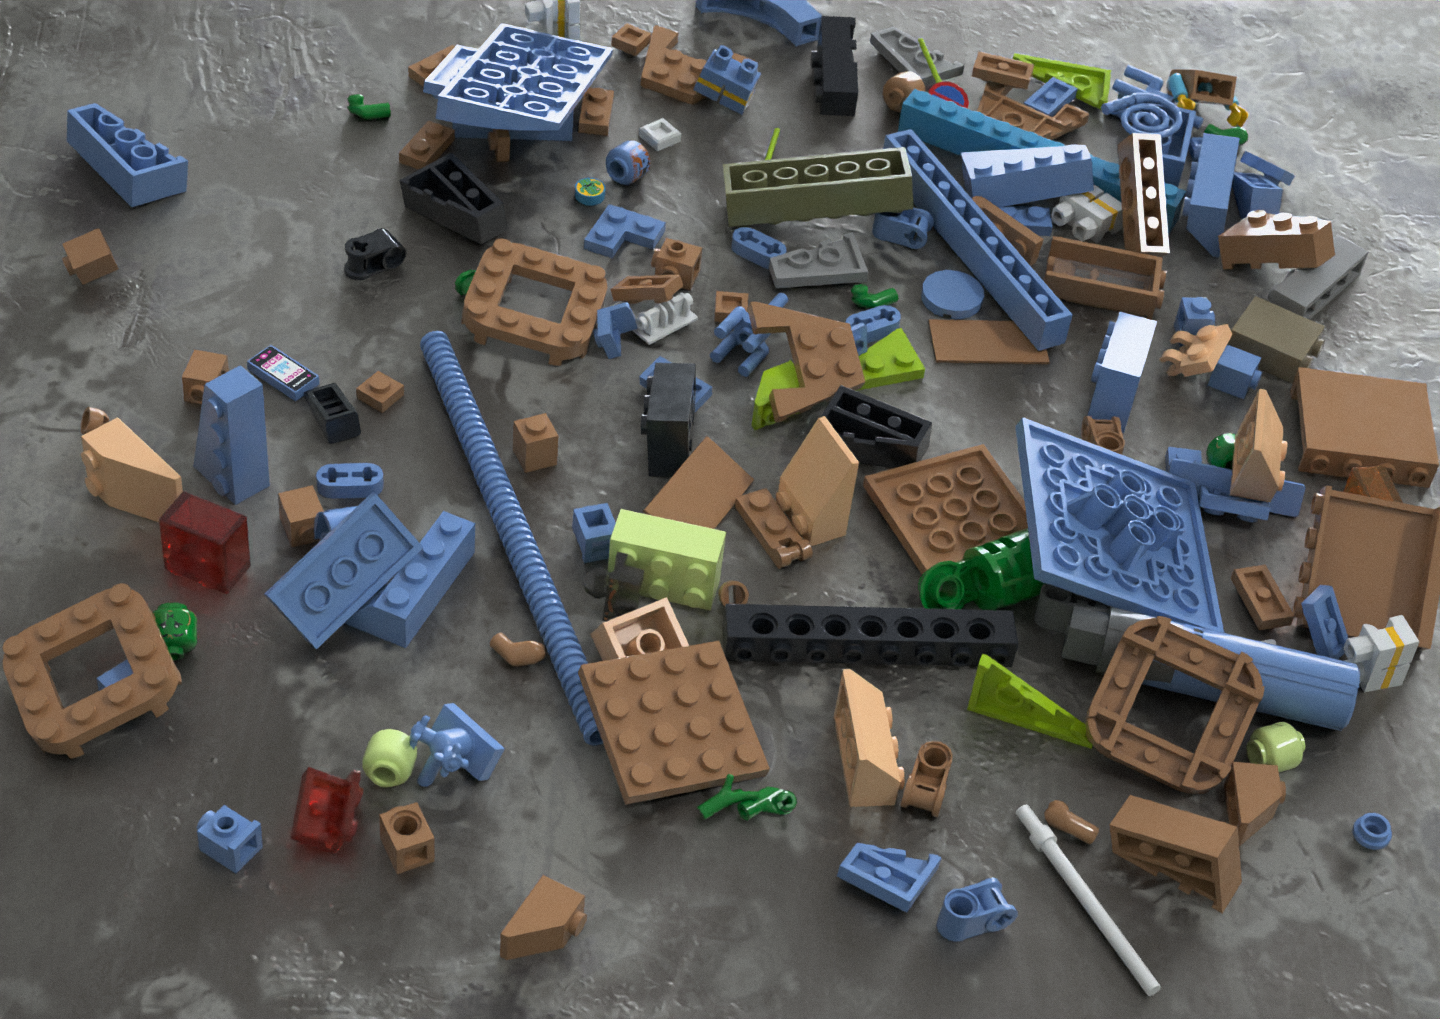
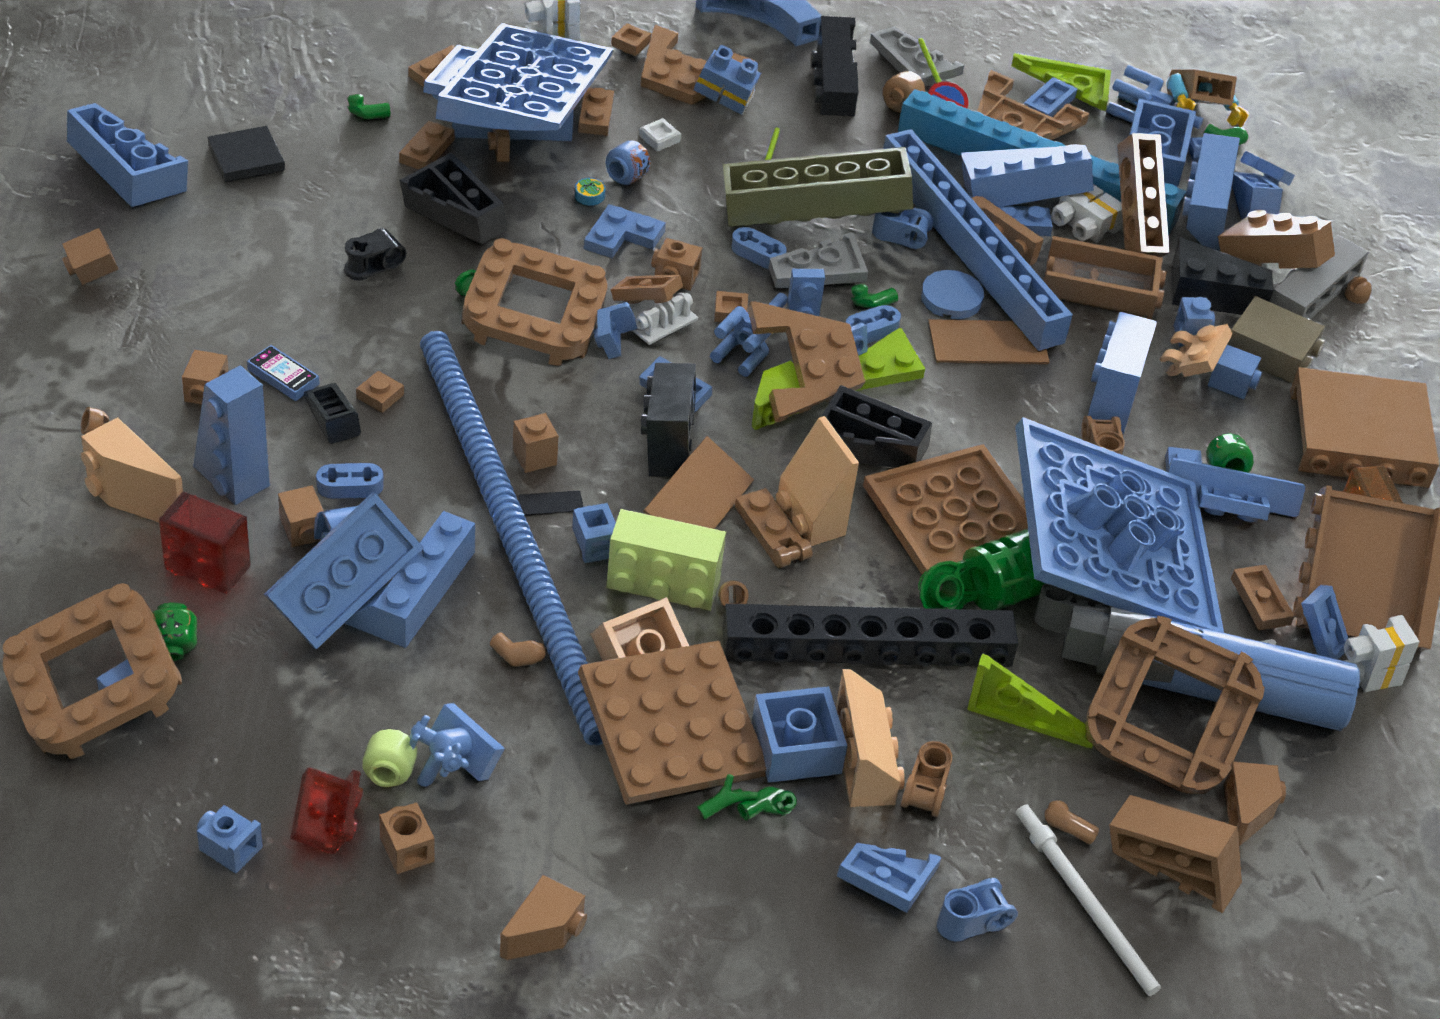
clear smoke hips [583,552,645,621] -> none
medium nougat plate [971,52,1035,90] -> none
medium blue piece [1101,93,1183,139] -> none
light nougat slope [1230,389,1287,502] -> none
yellowish green head [1246,722,1305,773] -> none
medium blue plate [1352,813,1392,850] -> none
none -> black tile [207,125,285,182]
none -> black sticker [519,491,583,515]
none -> medium blue brick [752,686,847,783]
none -> medium blue plate [786,269,825,316]
none -> black wedge [1171,237,1273,315]
none -> medium nougat hinge [1345,277,1372,304]

